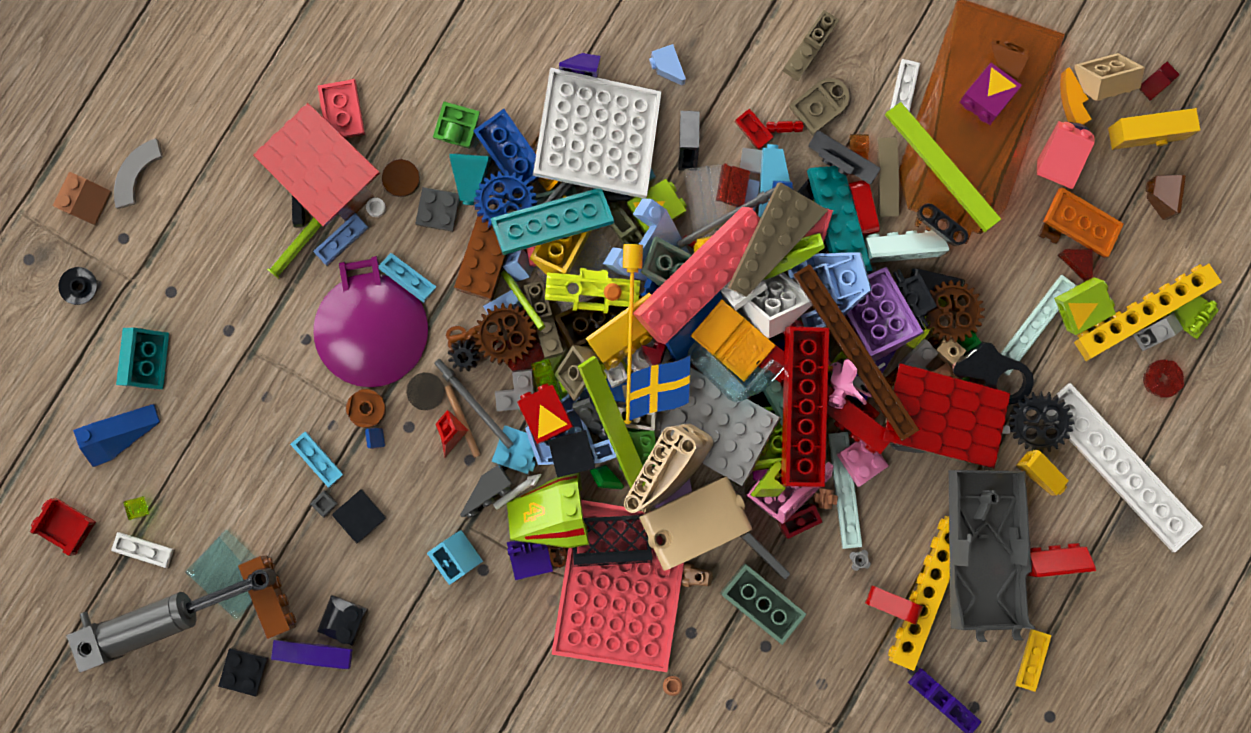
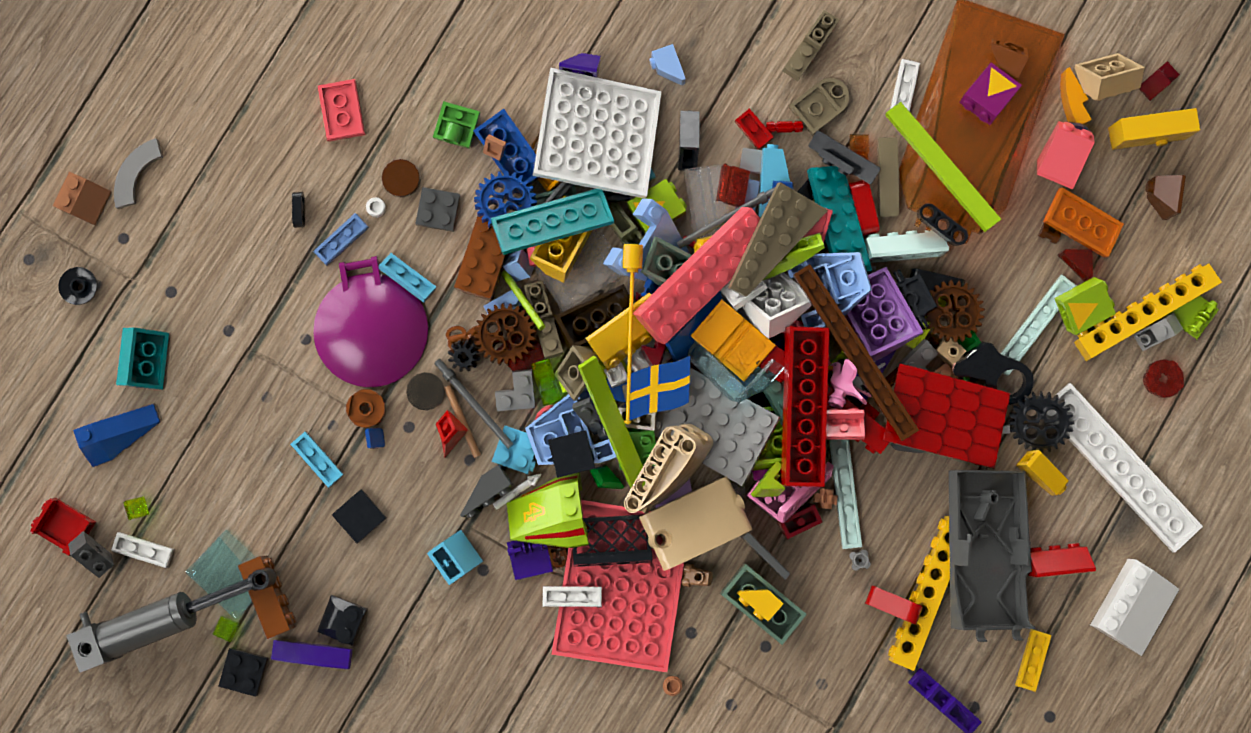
piece [253,103,380,227] -> none
lime axle [267,217,322,279] -> none
dark grey tile [310,490,338,518] -> none
teal slope [449,154,492,205] -> none
red brick [517,383,574,444] -> none
neon yellow piece [545,268,640,314] -> none
bright pink plate [836,440,889,487] -> none
none -> dark grey brick [68,531,114,578]
none -> clear neon green plate [213,616,240,642]
none -> nougat plate [483,134,506,161]
none -> white tile [543,586,602,607]
none -> yellow slope [737,589,784,621]
none -> coral bracket [826,408,865,440]
none -> white slope [1090,559,1179,656]

